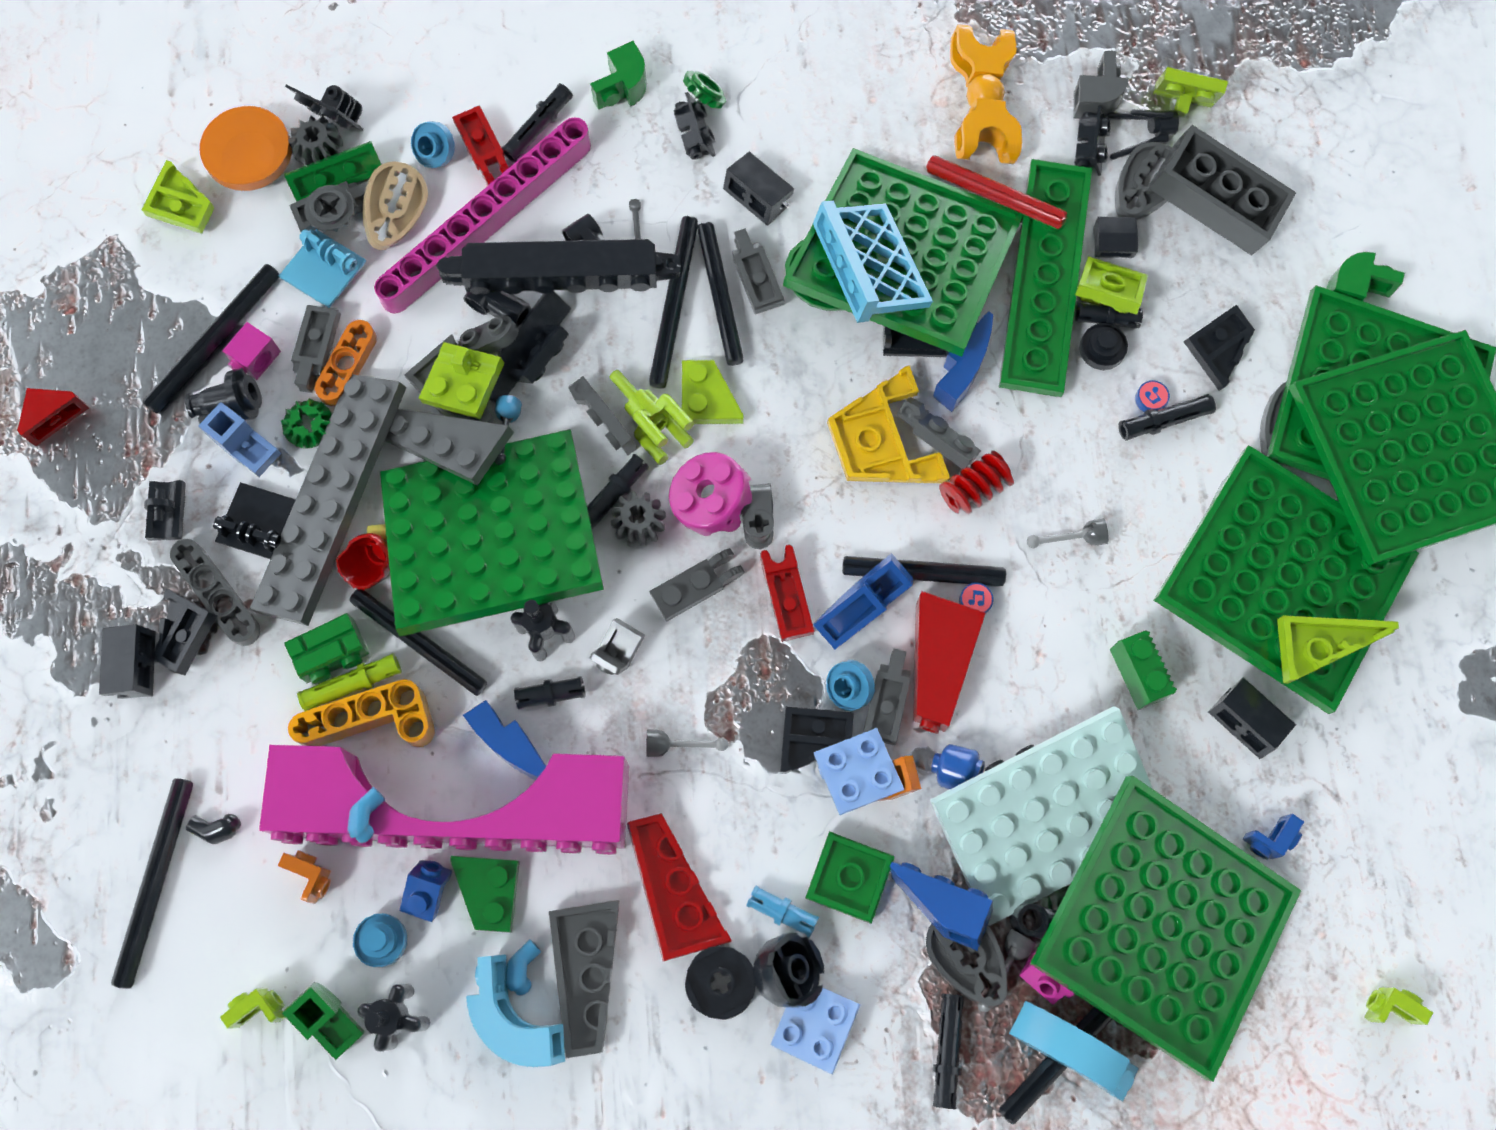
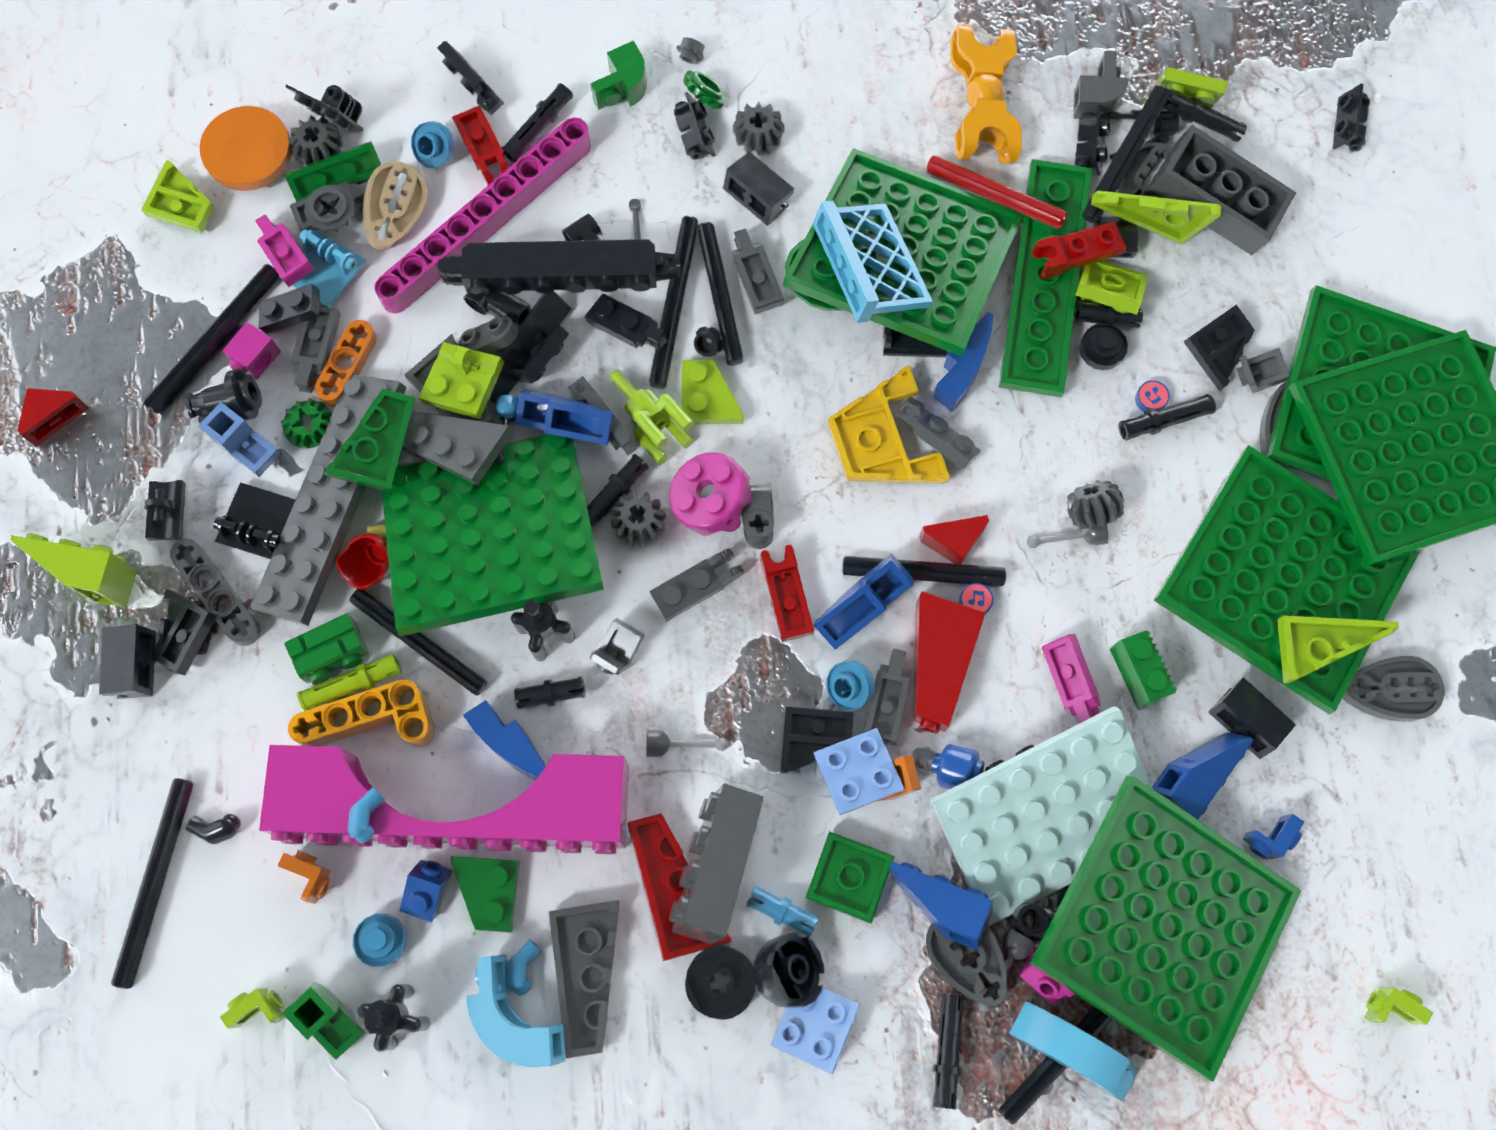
red piece [939,450,1014,515] -> none
green brick [1326,252,1405,301] -> none
none -> lime slope [10,533,137,608]
none -> dark pink hinge [255,214,315,287]
none -> black plate [258,284,320,334]
none -> green wing [324,388,415,492]
none -> black hinge [437,41,504,116]
none -> blue slope [515,389,613,445]
none -> black hinge [584,293,668,351]
none -> dark grey brick [669,783,764,945]
none -> dark grey plate [676,37,705,64]
none -> black plate [693,326,724,357]
none -> dark grey gear [733,100,784,156]
none -> red slope [919,515,989,564]
none -> red plate [1032,221,1126,279]
none -> dark pink hinge [1042,634,1101,723]
none -> dark grey gear [1067,480,1124,530]
none -> black axle [1082,85,1171,223]
none -> lime wing [1091,191,1221,244]
none -> blue slope [1152,732,1253,819]
none -> black pin [1163,89,1247,142]
none -> dark grey bracket [1236,348,1290,393]
none -> black hinge [1332,83,1370,151]
none -> dark grey piece [1343,656,1445,722]

